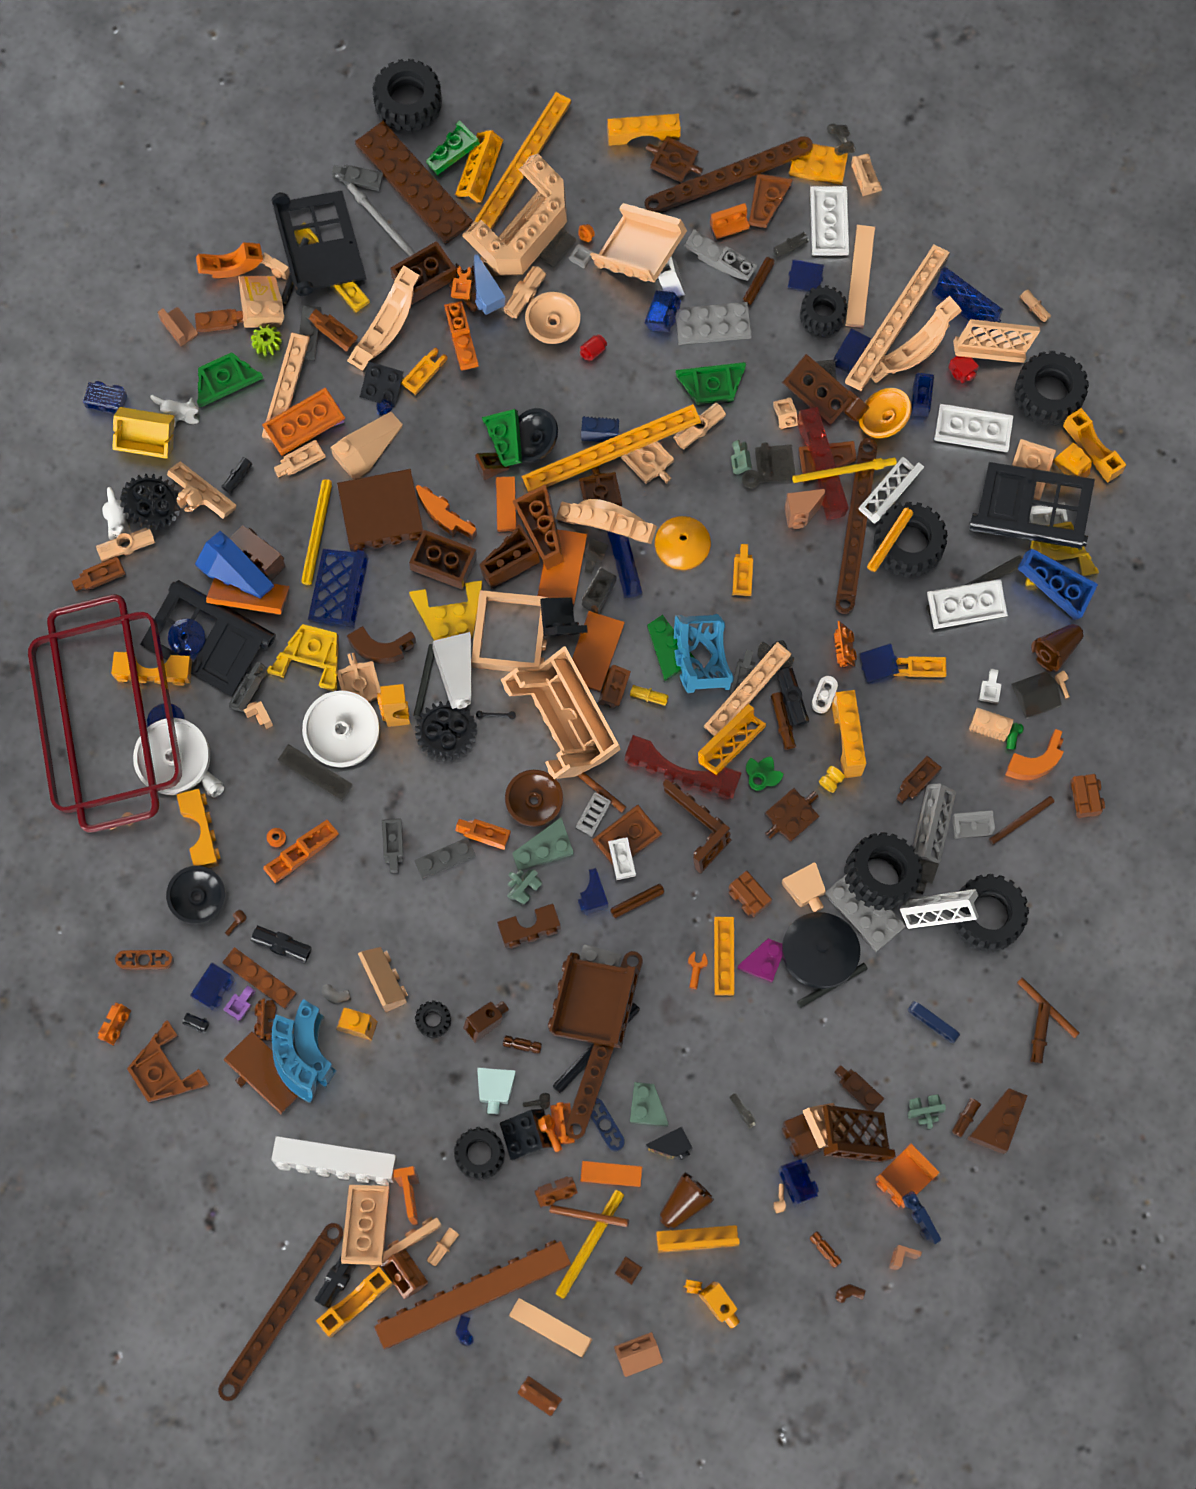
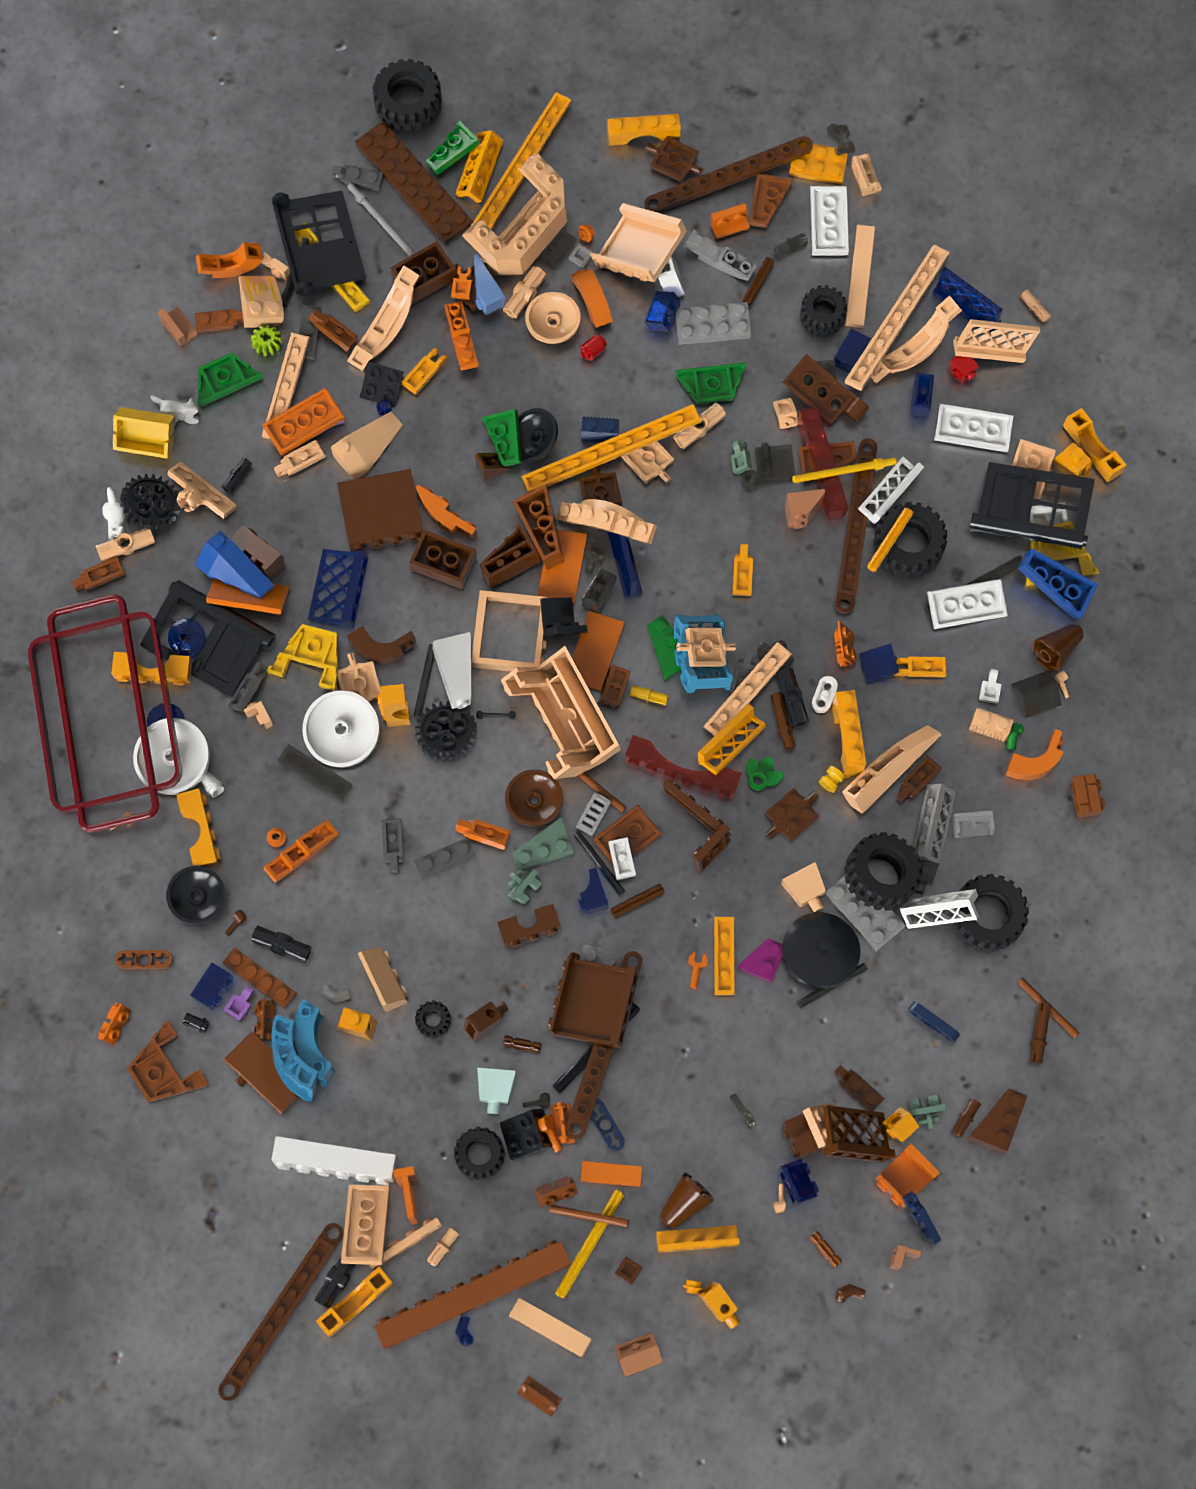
clear blue brick [83,381,127,414] -> none
yellow axle [301,479,332,585] -> none
dark orange brick [381,1249,428,1299] -> none
yellow wing [409,580,483,641] -> none
orange tile [496,477,516,532] -> none
sand green wing [630,1082,668,1127] -> none
black slope [646,1127,693,1160] -> none
light orange dish [655,516,711,570] -> none
dark orange brick [729,871,772,917] -> none
clear blue piece [788,260,824,292] -> none
light orange dish [859,388,912,438] -> none
reddish brown bar [989,796,1055,845] -> none
black tyre [1015,351,1089,425] -> none
none -> orange arch [570,269,613,328]
none -> black bar [573,830,625,896]
none -> light nougat plate [676,628,736,667]
none -> light nougat slope [842,725,941,814]
none -> light orange brick [883,1107,920,1142]

